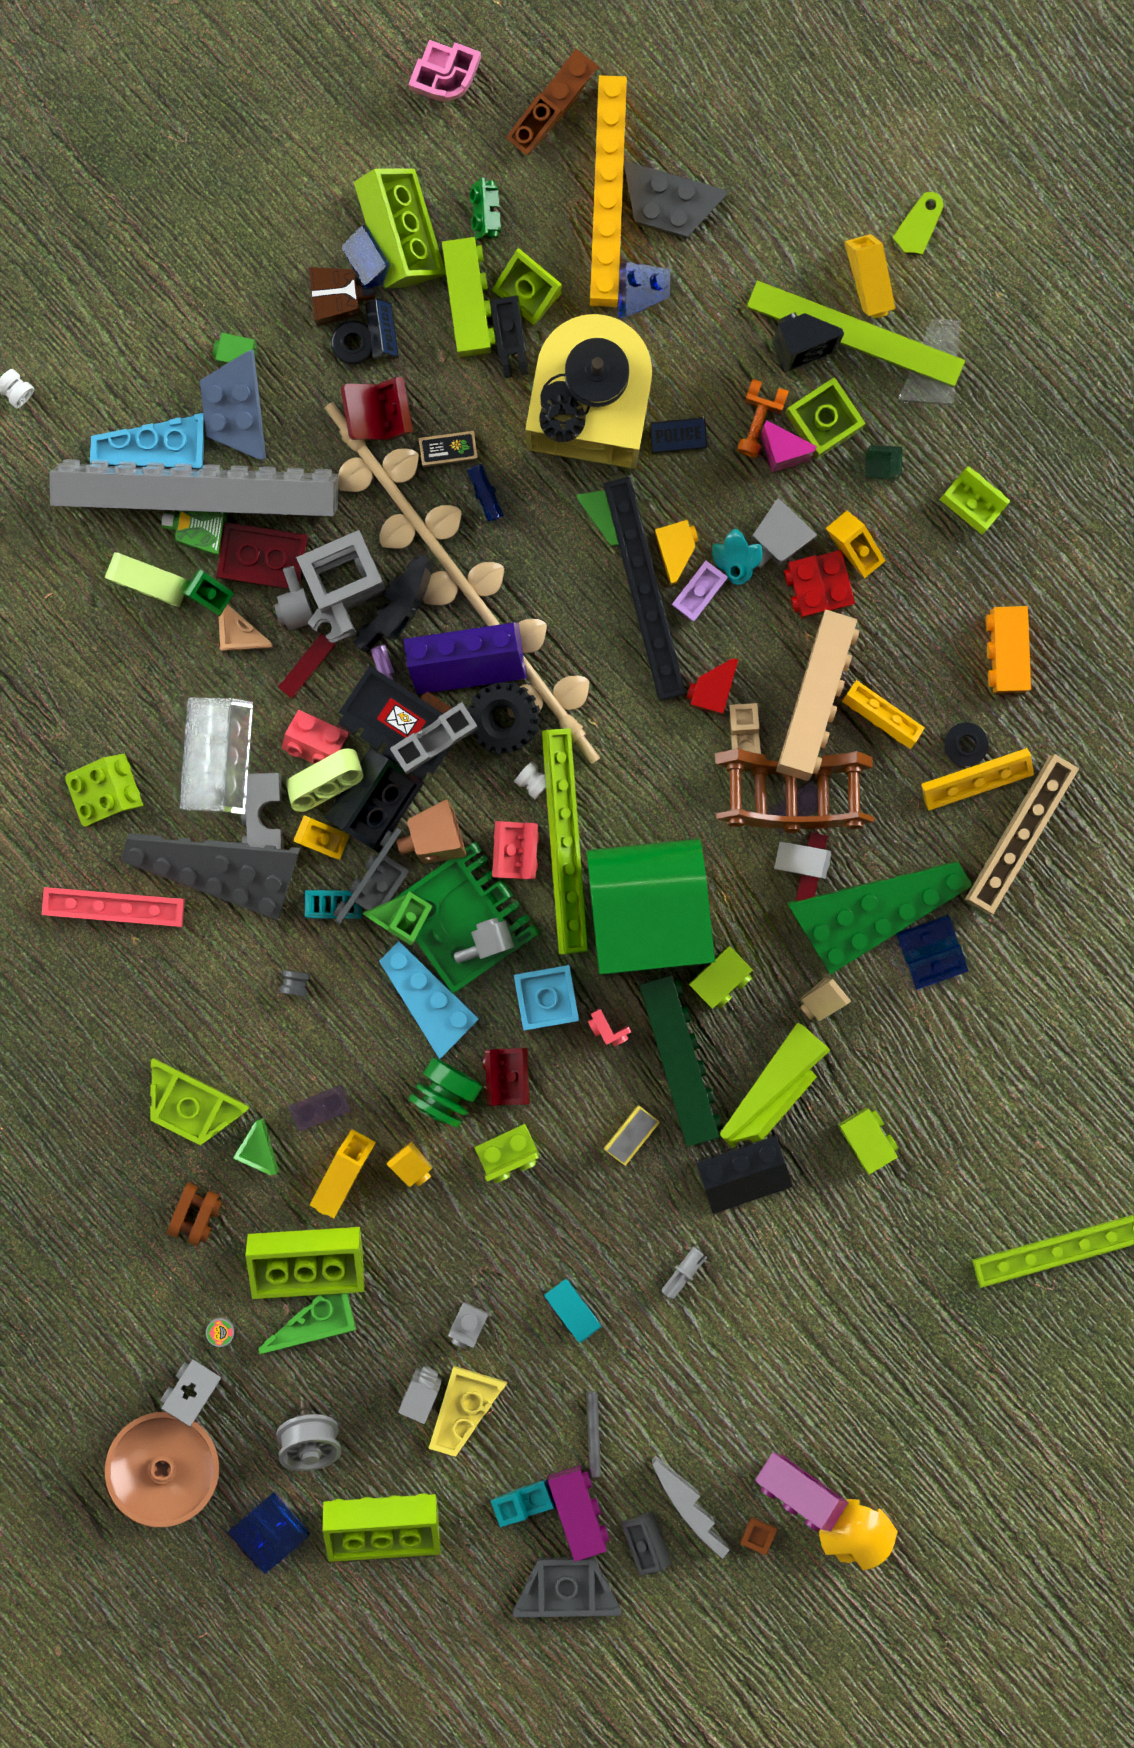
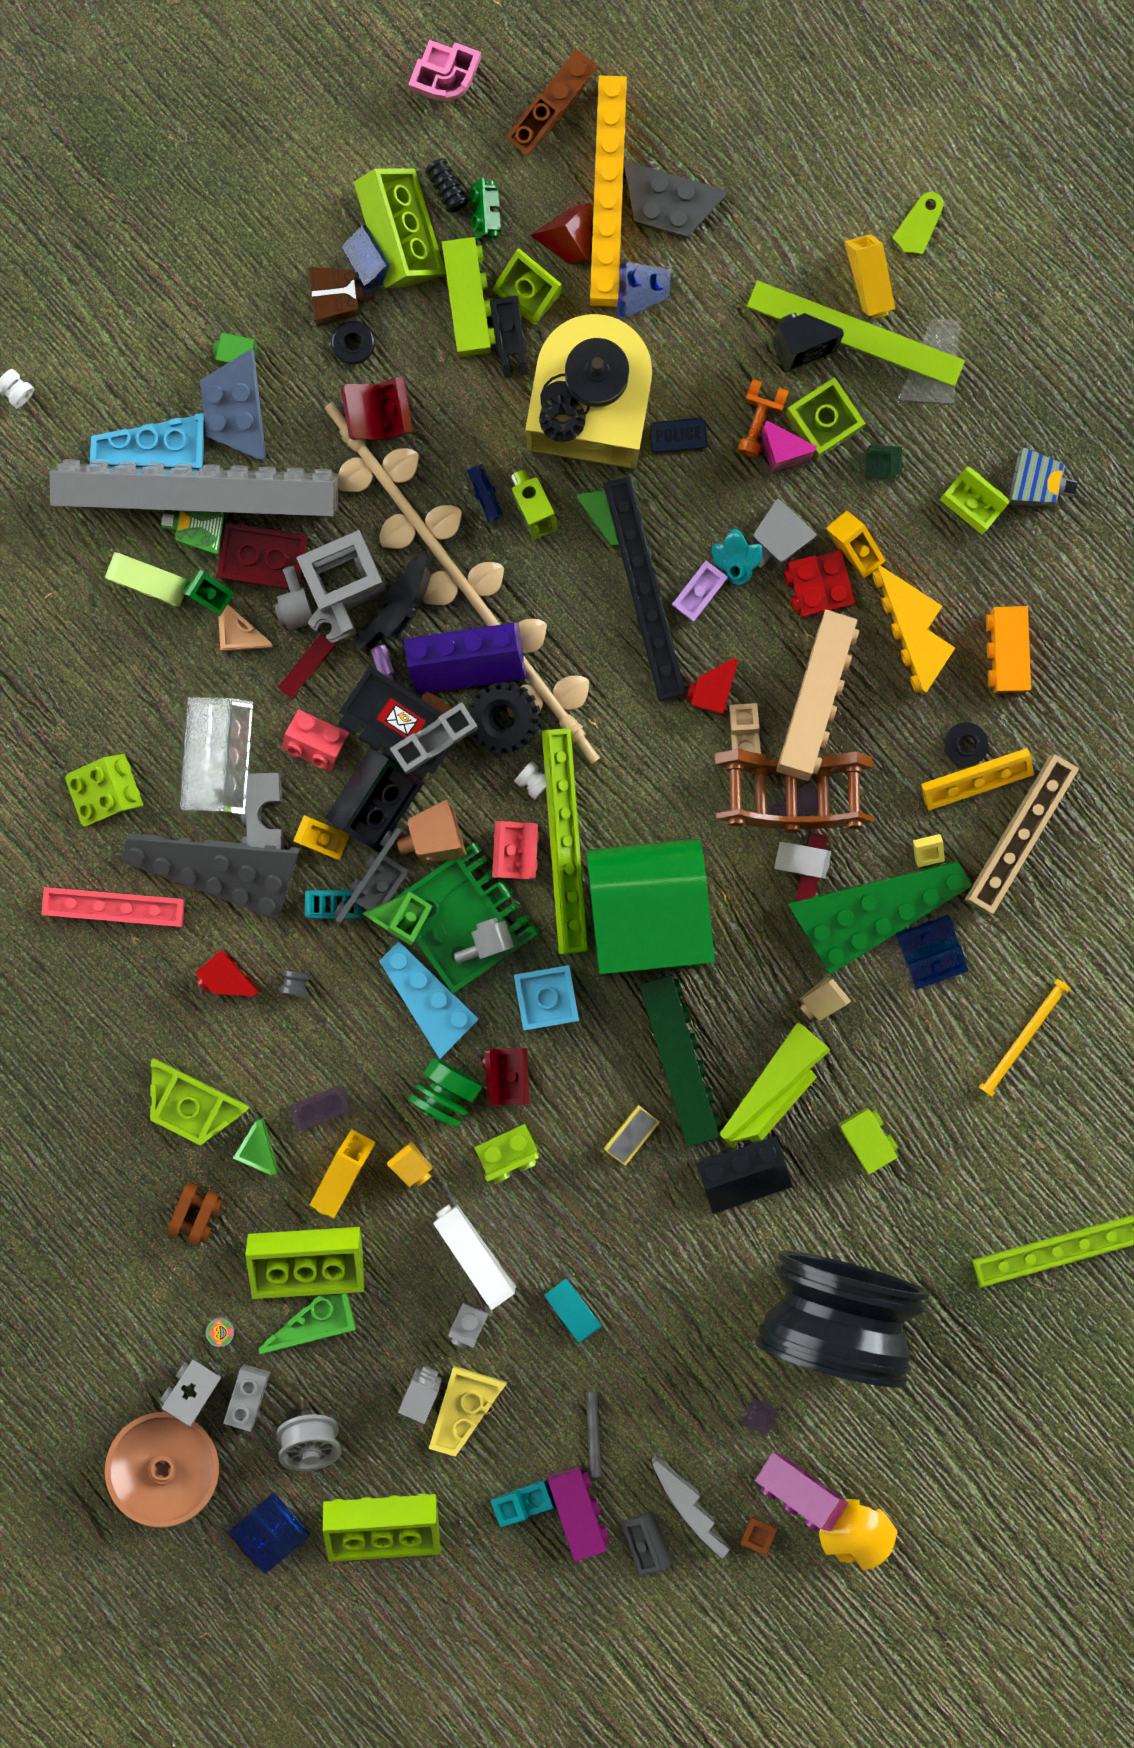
yellowish green beam [286,748,363,812] -> none
black slope [365,299,399,359] -> none
tile [419,431,478,467] -> none
dark grey wing [513,1557,621,1618] -> none
coral bracket [588,1008,631,1047] -> none
yellow slope [654,520,698,586] -> none
light grey axle [662,1247,707,1300] -> none
lime brick [688,946,753,1009] -> none
yellow plate [842,680,925,749] -> none
none -> red slope [195,950,260,996]
none -> light grey brick [223,1364,270,1432]
none -> black piece [425,158,469,213]
none -> white slope [433,1204,516,1310]
none -> lime torso [511,469,558,541]
none -> dark red slope [530,203,592,264]
none -> clear purple plate [741,1396,779,1435]
none -> black wheel [755,1250,930,1388]
none -> yellow slope [872,566,955,695]
none -> light yellow plate [913,834,945,868]
none -> yellow bar [979,979,1071,1097]
none -> torso [1008,448,1077,507]

